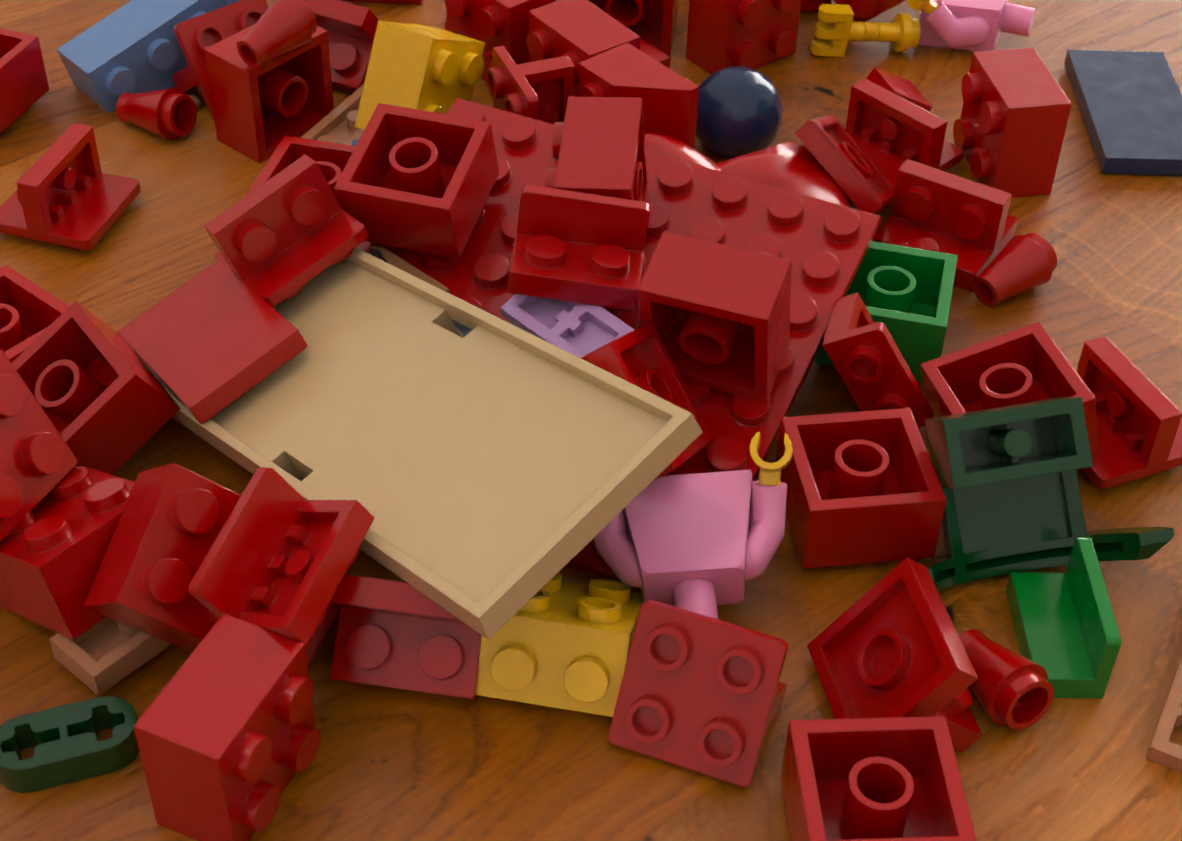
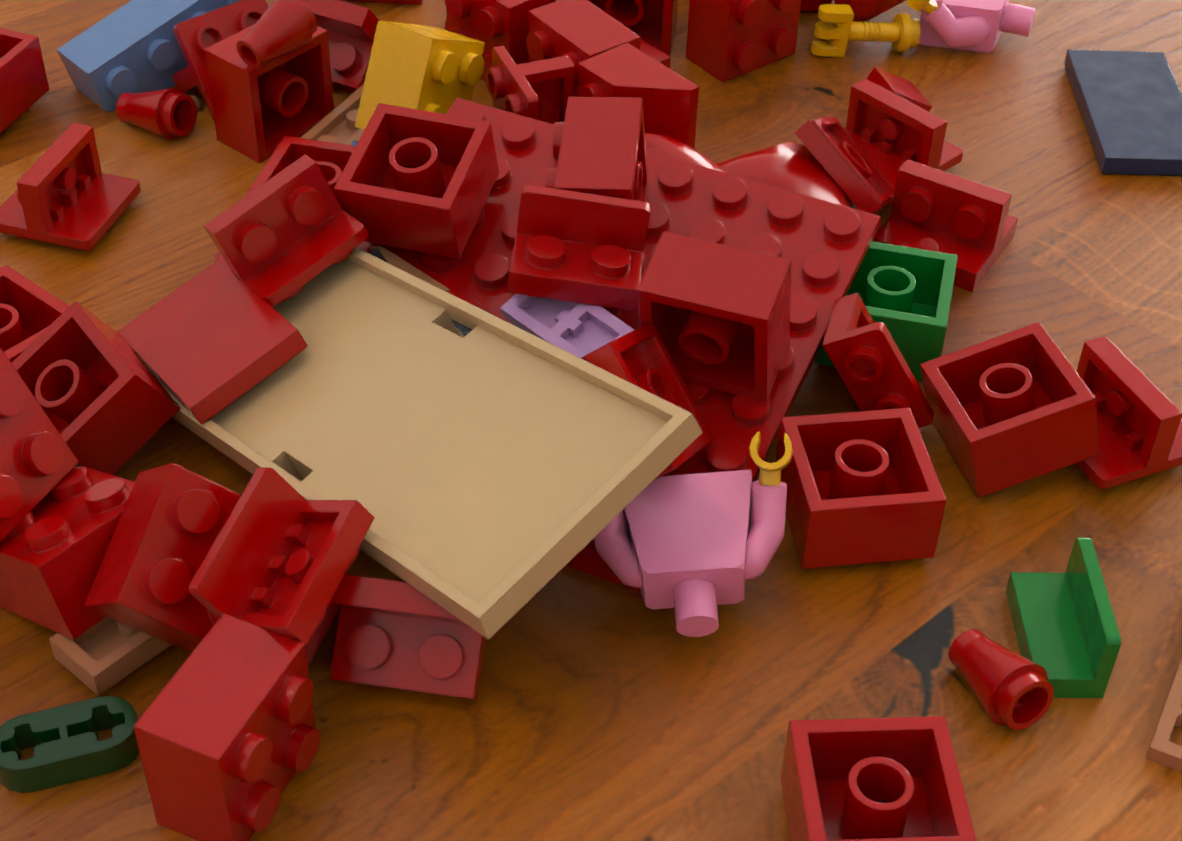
yellow bracket [476,573,644,717] -> none
red bracket [608,600,788,787] -> none
dark blue piece [696,66,783,159] -> none
red bracket [807,557,983,753] -> none
dark green piece [918,397,1174,592] -> none
red brick [953,47,1072,198] -> none
red cone [972,233,1058,307] -> none

